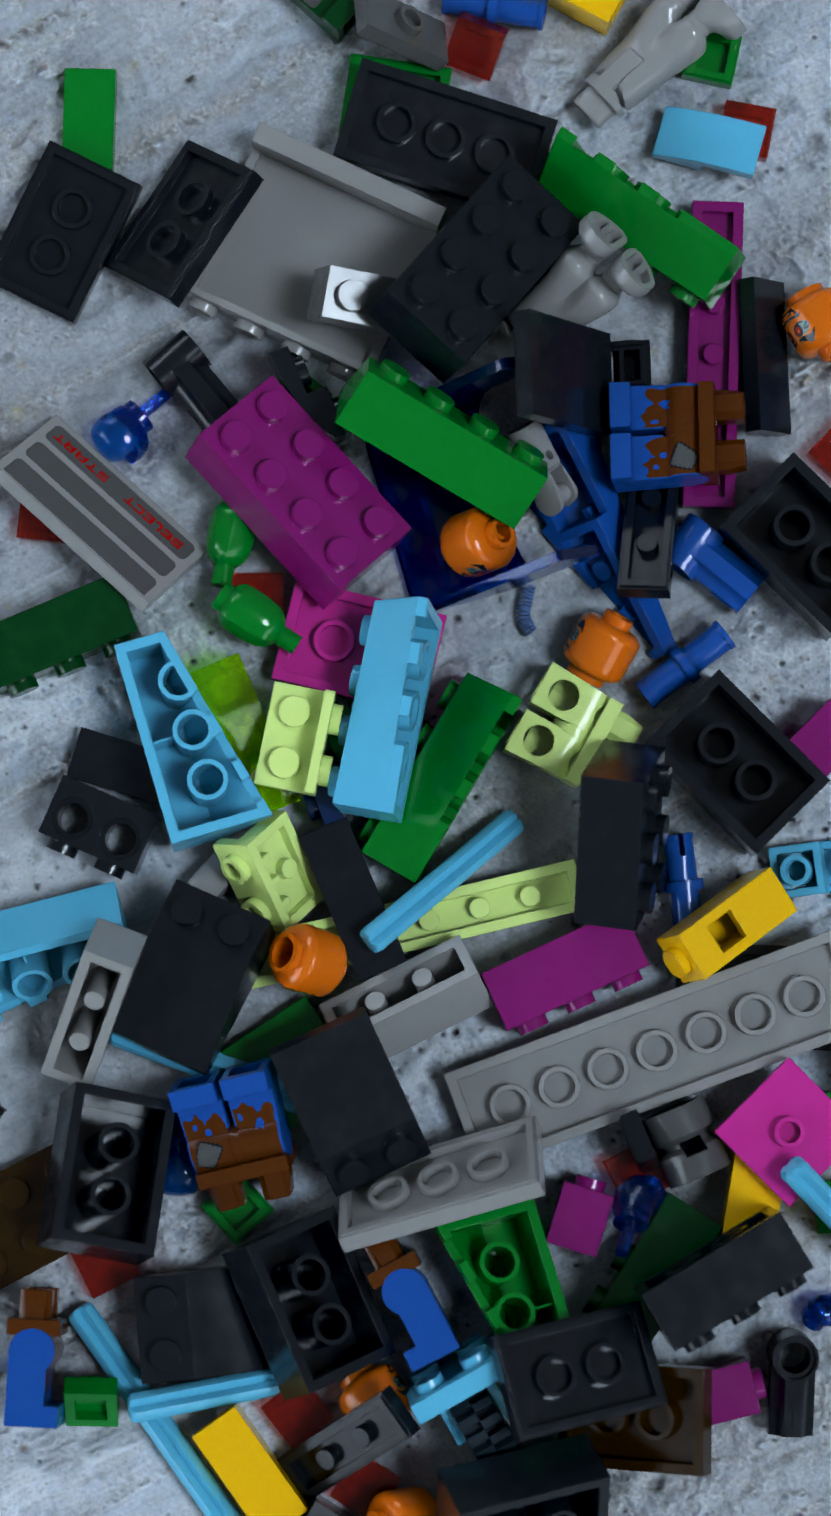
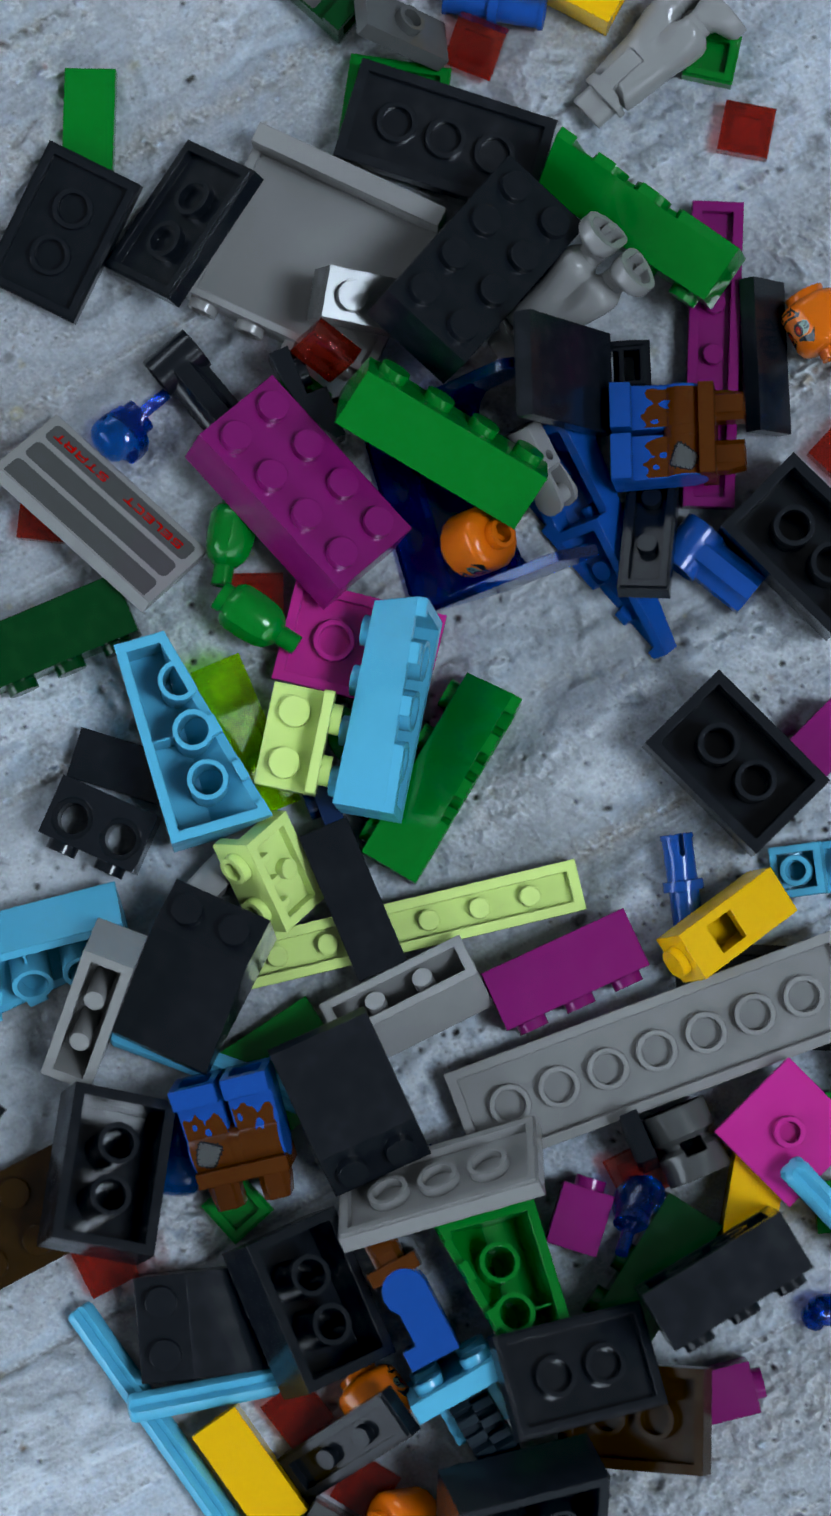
blue hips [4,1286,69,1429] -> none
green plate [63,1375,120,1427] -> none
orange head [268,924,347,997] -> none
medium azure axle [360,810,524,953] -> none
yellowish green hips [501,662,643,789] -> none
medium blue leg [516,584,536,636] -> none
orange head [563,608,640,688] -> none
black brick [574,740,672,931] -> none
blue pin [634,620,736,709] -> none
medium azure slope [652,106,767,180] -> none
black piece [766,1328,819,1438] -> none
none -> clear red tile [290,318,362,382]

